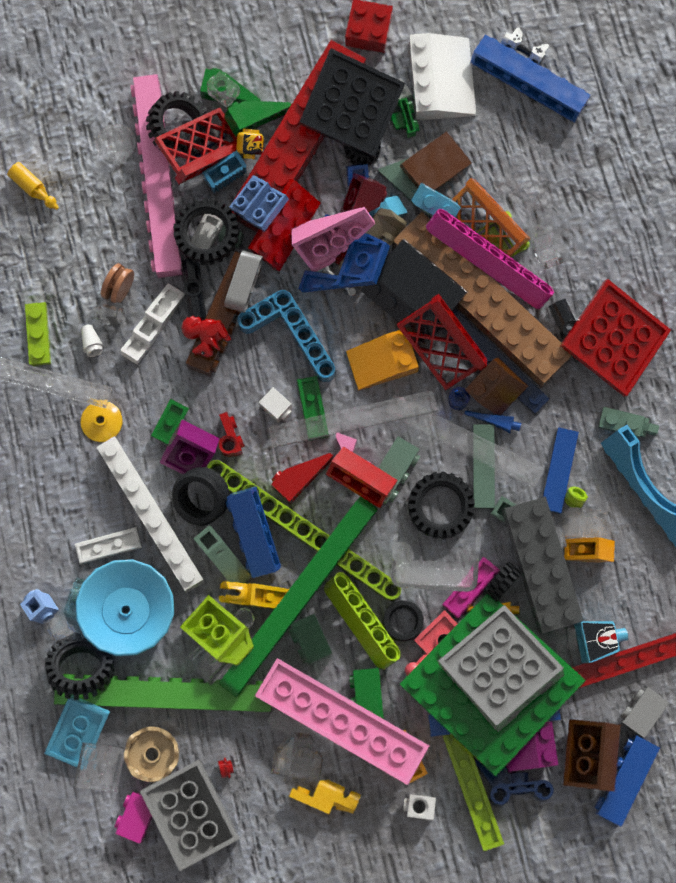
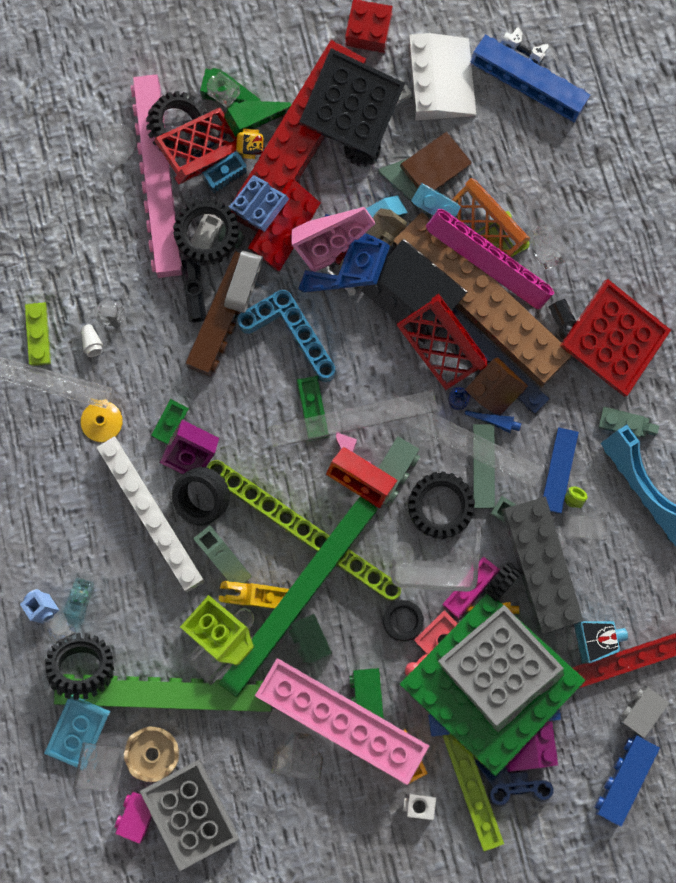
yellow wheel [7,162,59,210] -> none
white tile [75,527,142,565] -> none
medium azure dish [76,559,174,656] -> none
nougat head [101,263,134,305] -> none
white slope [120,283,185,364] -> none
red animal [181,316,231,358] -> none
red plate [218,757,234,779] -> none
red plate [219,412,245,457] -> none
blue brick [226,486,281,578] -> none
white brick [259,387,292,423] -> none
red slope [271,453,334,504] -> none
yellow plate [289,780,361,814] -> none
lime beam [324,572,401,670] -> none
dark red slope [340,173,387,213] -> none
blue plate [346,164,369,187] -> none
light orange slope [346,330,419,391] -> none
green piece [391,97,419,138] -> none
reddish brown brick [563,719,621,792] -> none
light orange slope [564,537,615,563] -> none

